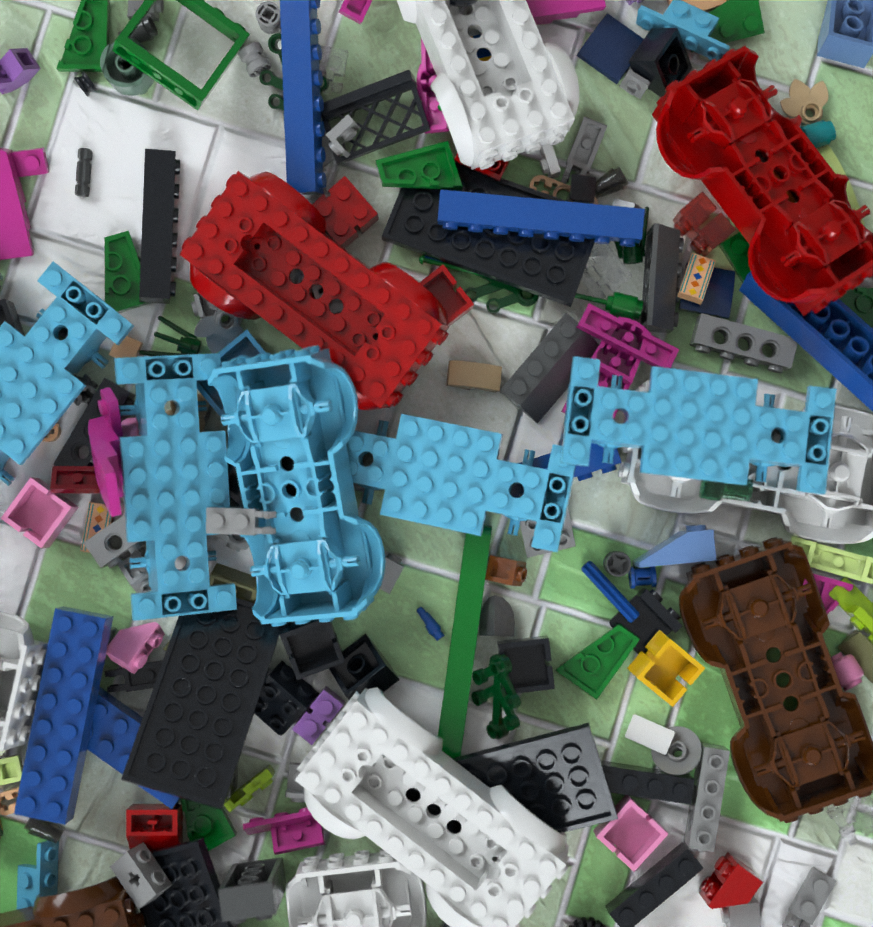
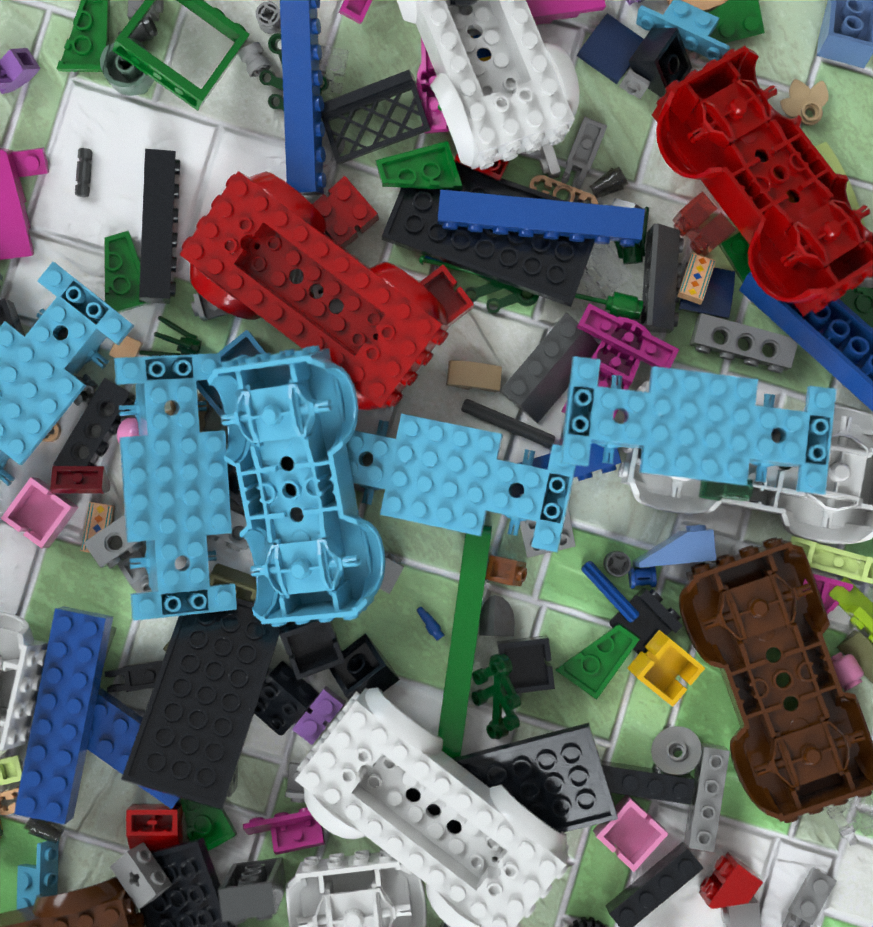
black bush [74,71,97,97] -> none
dark pink slope [88,387,123,517] -> none
bright pink slope [106,622,165,674] -> none
light grey plate [194,308,244,354] -> none
light grey hinge [206,507,276,535] -> none
lime wing [224,764,276,813] -> none
light grey bracket [326,114,360,158] -> none
black slope [569,174,596,203] -> none
white sticker [625,714,675,755] -> none
teal brick [800,120,836,148] -> none
none -> dark grey axle [461,399,555,448]

